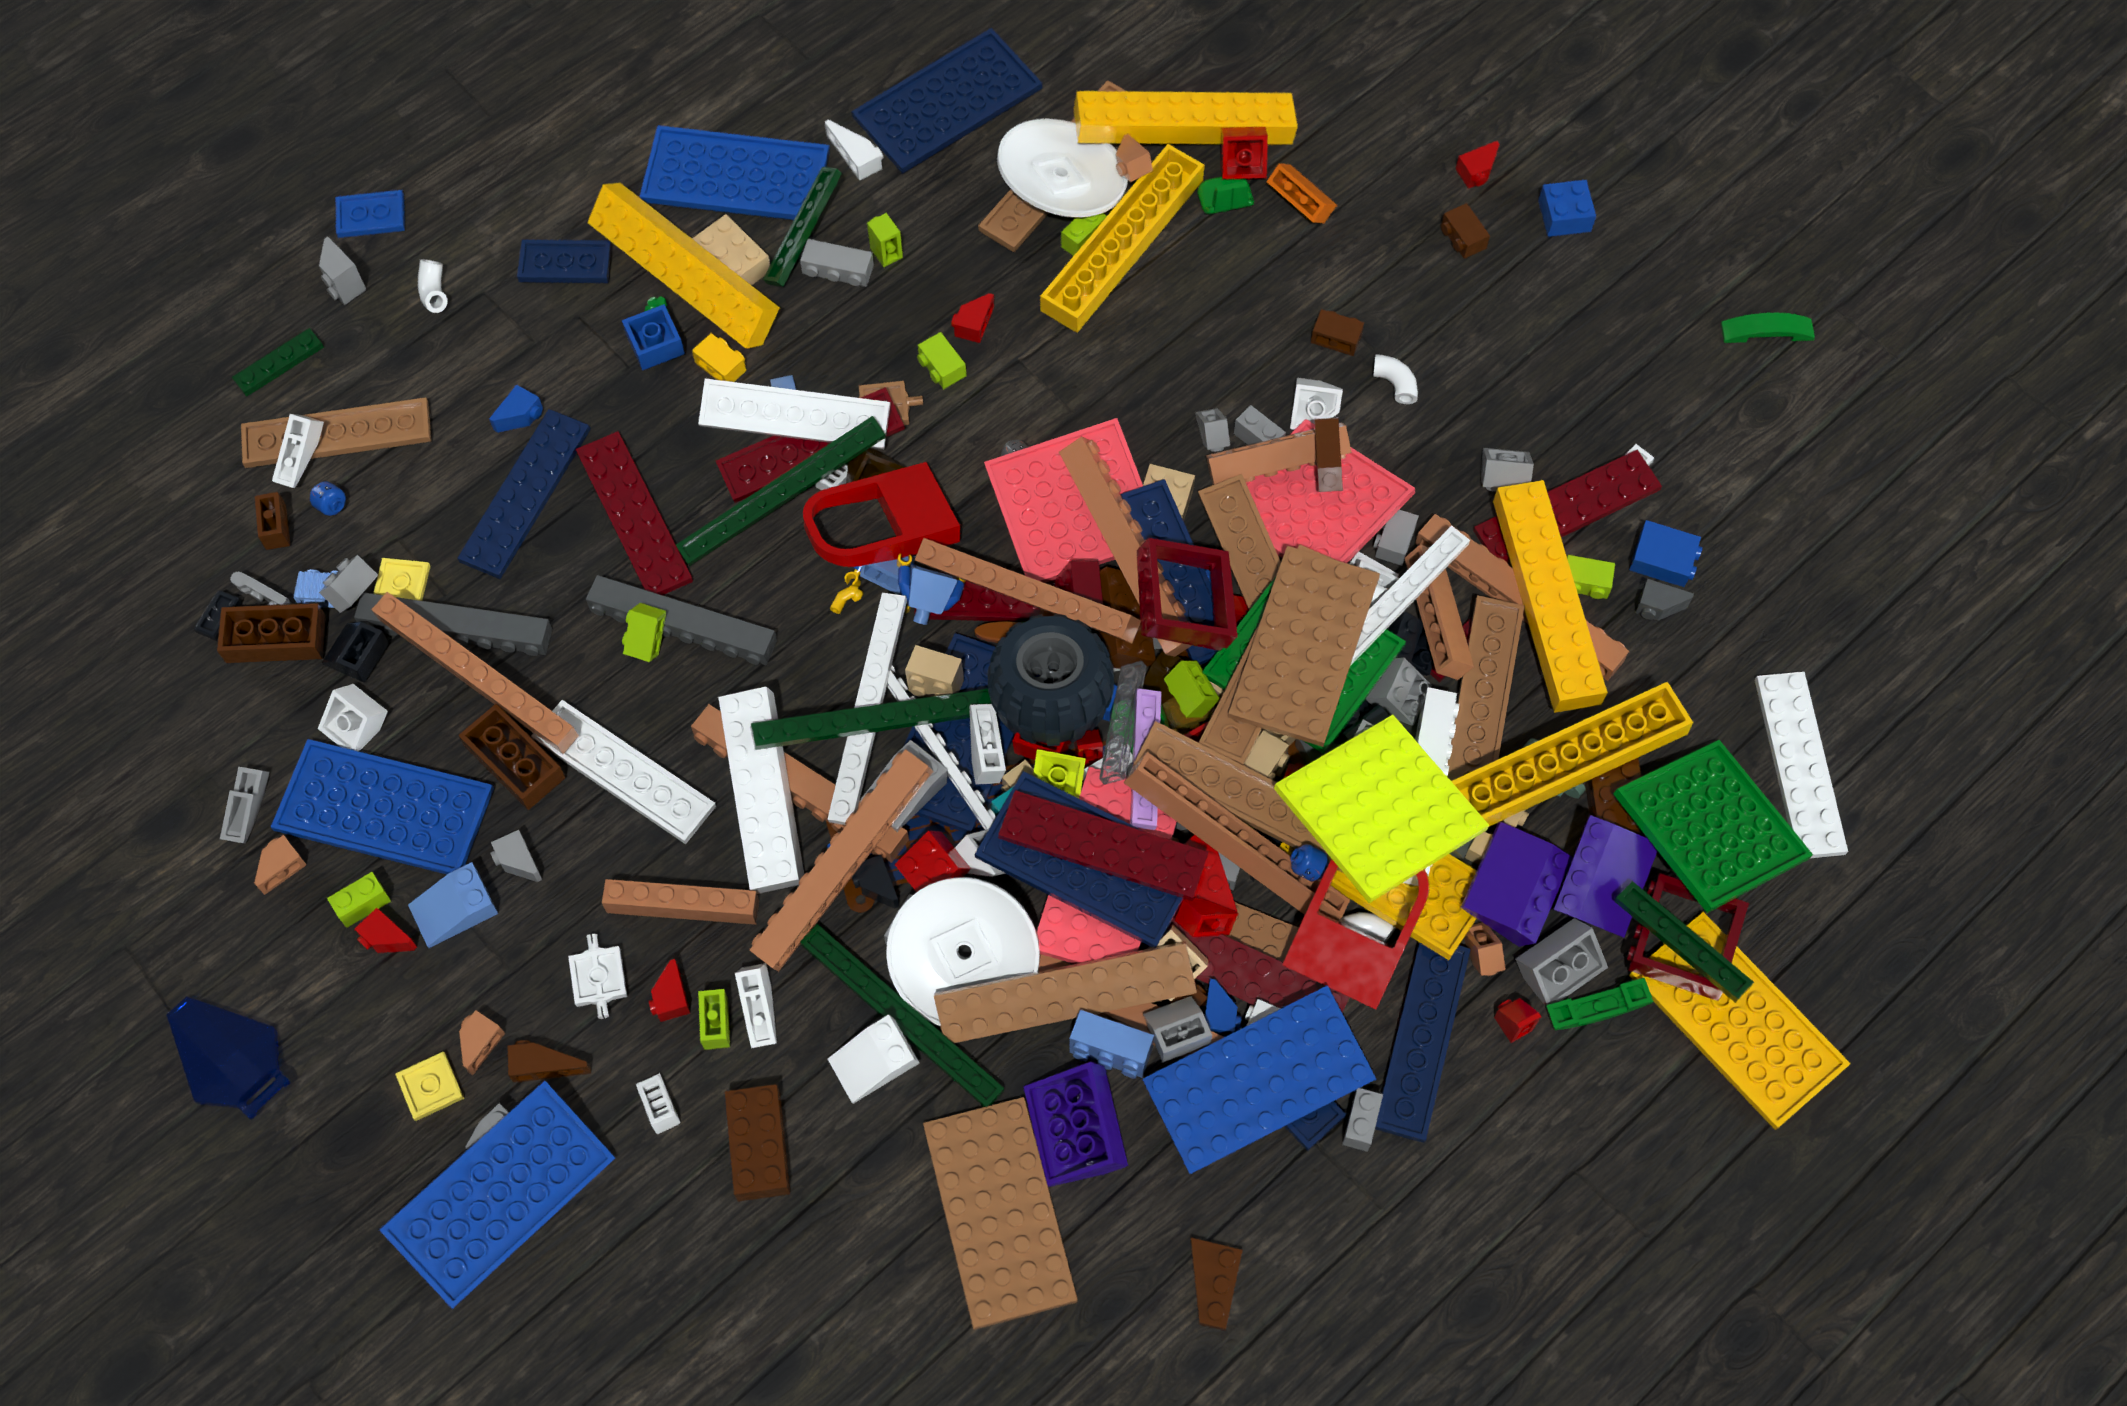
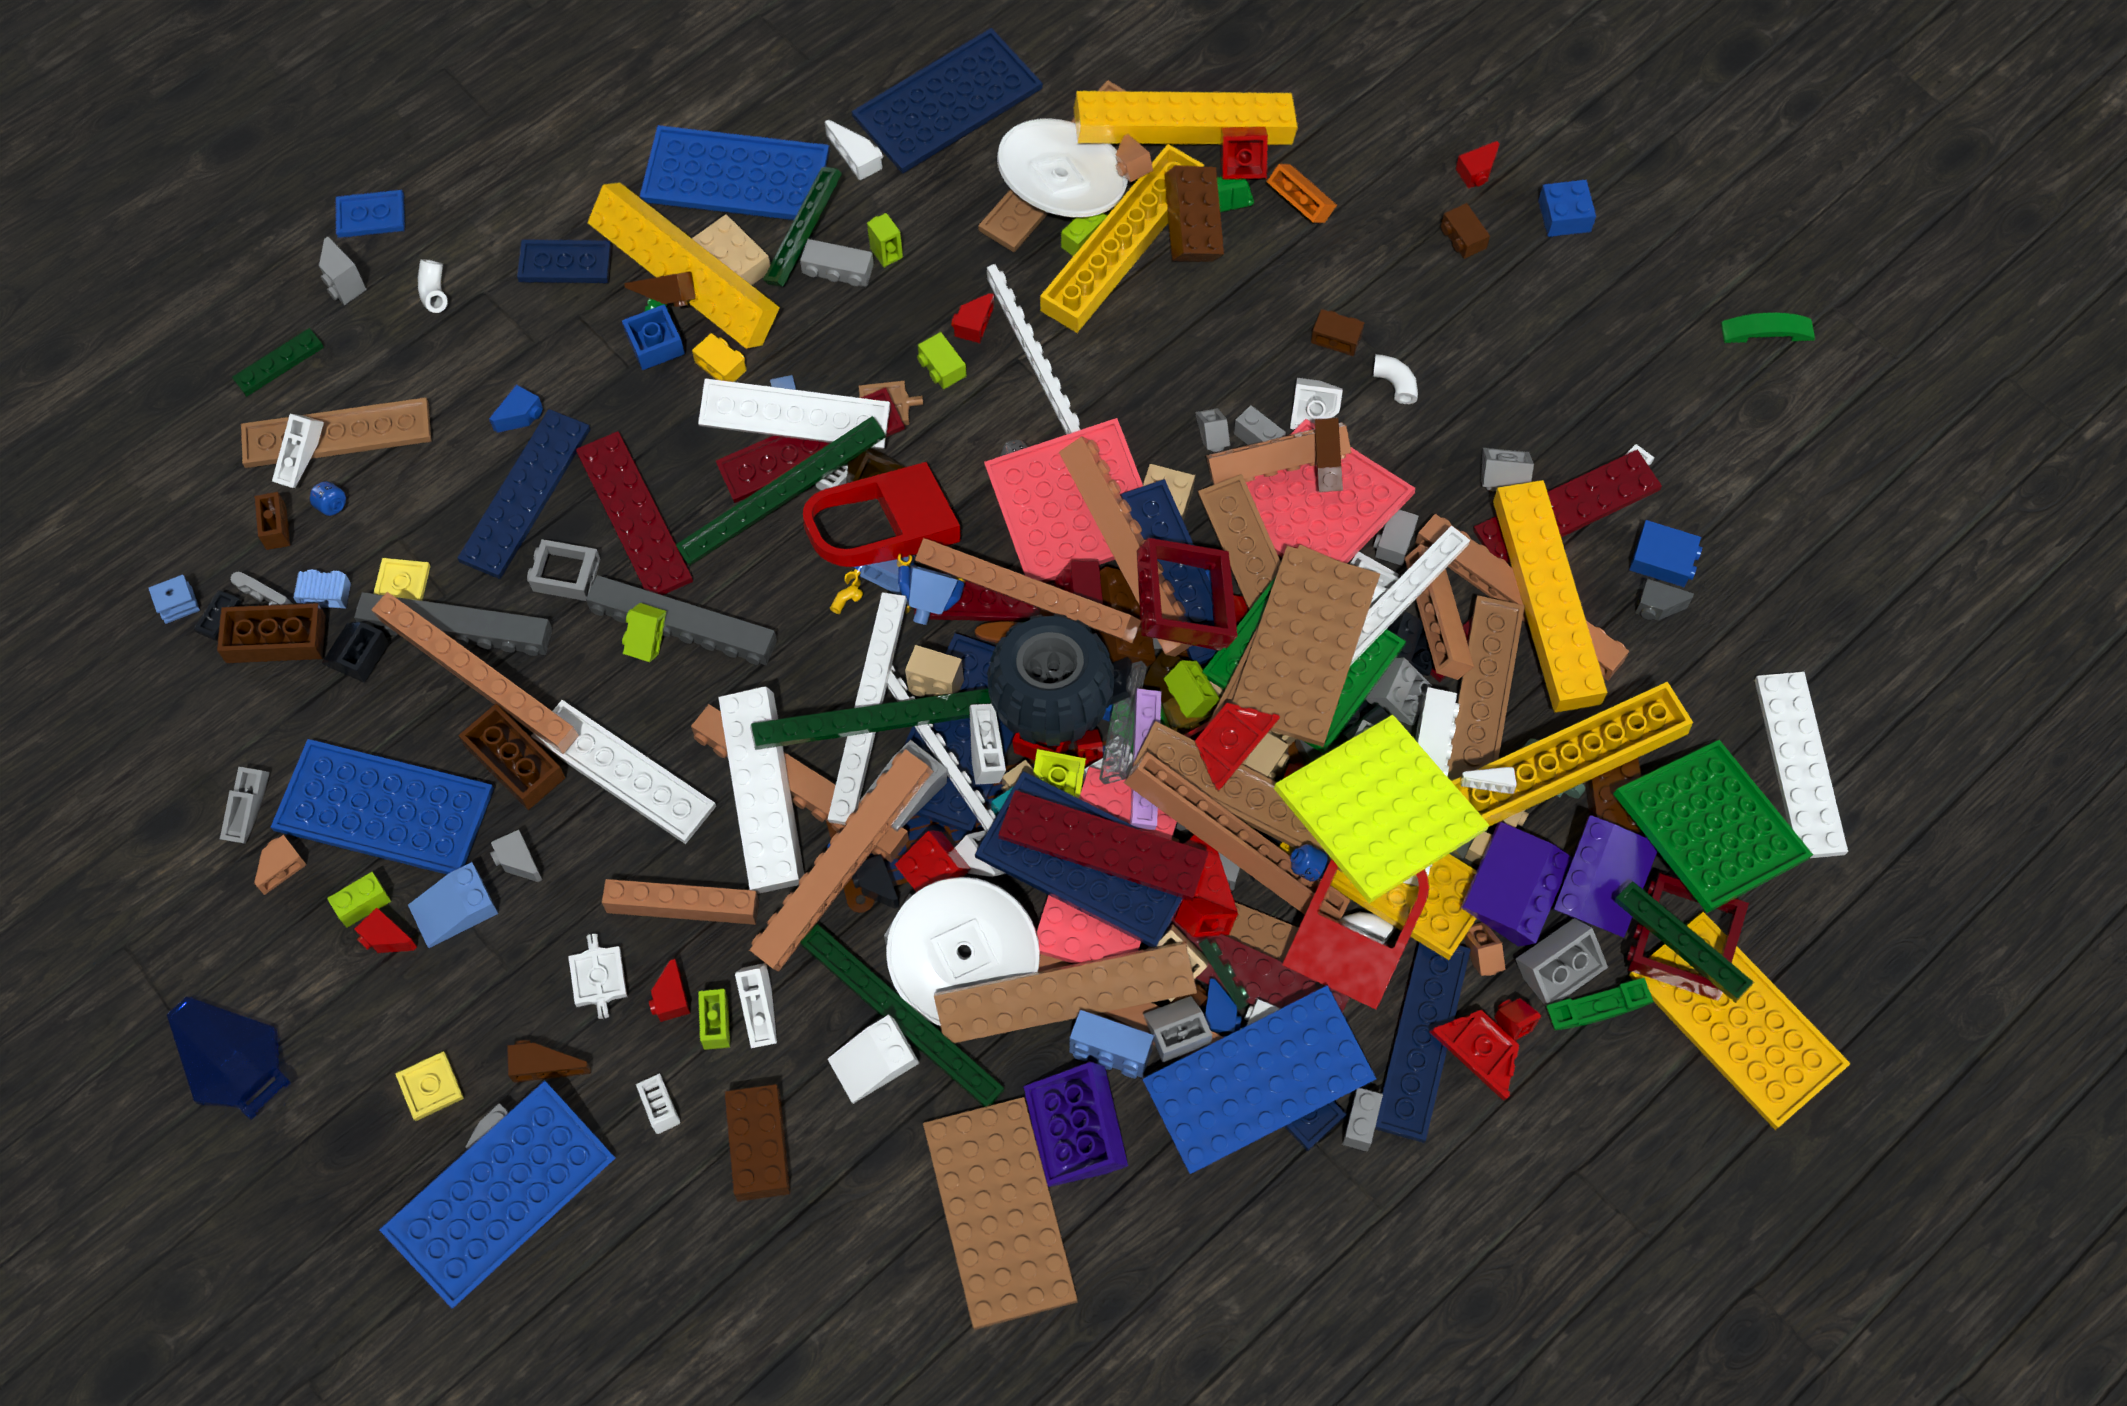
white slope [318,684,388,752] -> none
light grey brick [319,555,378,613] -> none
nougat slope [459,1010,505,1075] -> none
reddish brown wing [1190,1238,1243,1331] -> none
lime brick [1567,555,1615,599] -> none
none -> medium blue piece [149,575,200,624]
none -> light grey window [527,539,600,601]
none -> reddish brown slope [624,271,696,307]
none -> white plate [987,264,1080,434]
none -> black plate [1110,657,1132,705]
none -> reddish brown brick [1164,165,1224,262]
none -> red wing [1194,703,1280,792]
none -> clear green plate [1198,939,1250,1011]
none -> red wing [1430,1010,1519,1100]
none -> white slope [1461,767,1516,794]

